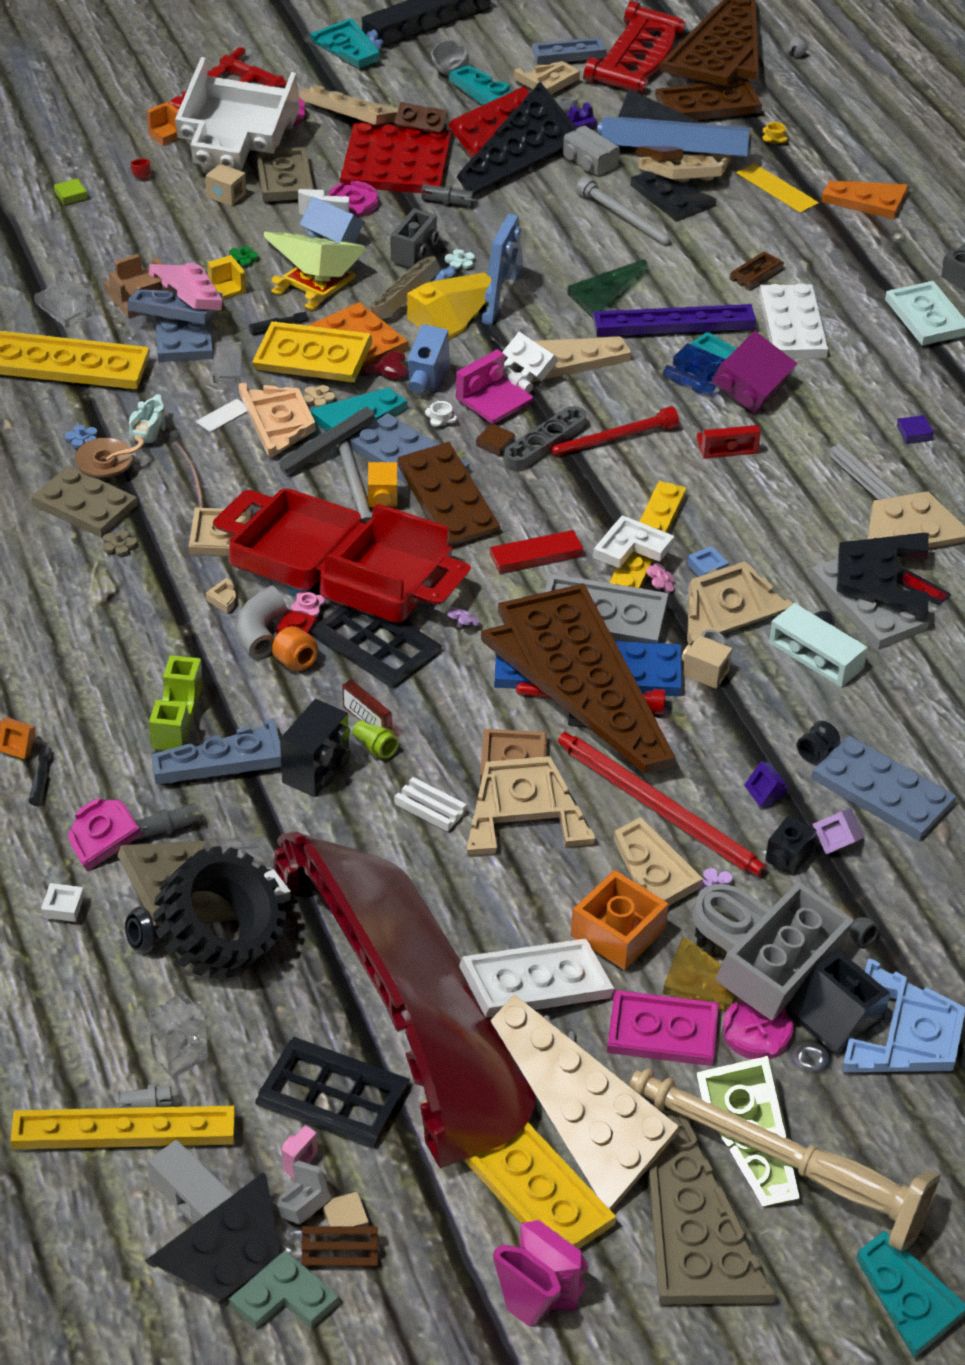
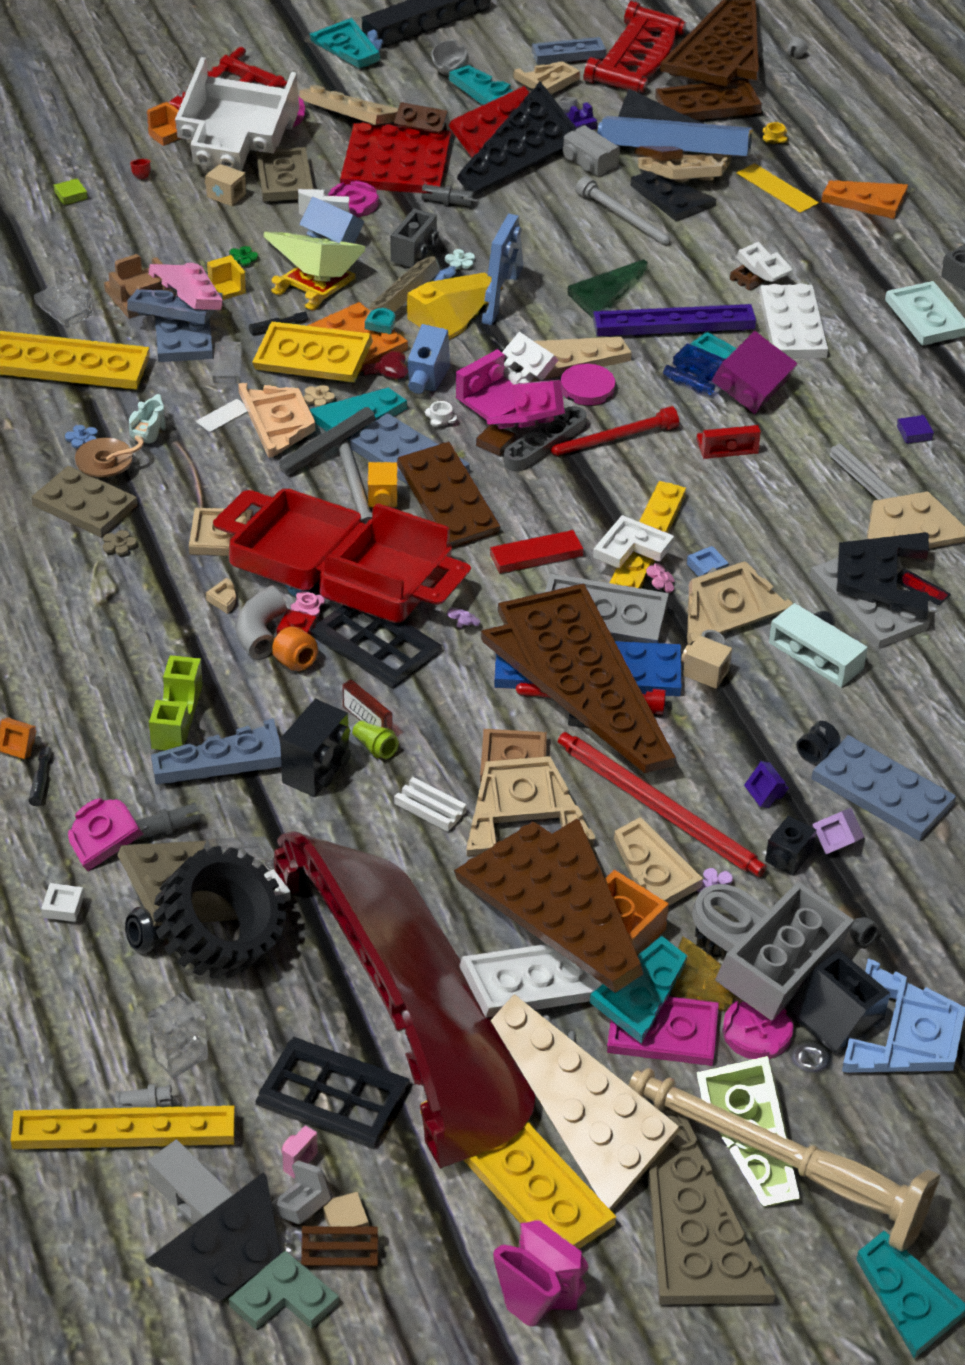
none -> teal tile [365,308,395,334]
none -> reddish brown wing [454,818,643,993]
none -> dark pink bracket [487,380,565,429]
none -> dark pink tile [561,363,615,406]
none -> teal wing [590,936,687,1044]
none -> white slope [736,242,793,282]

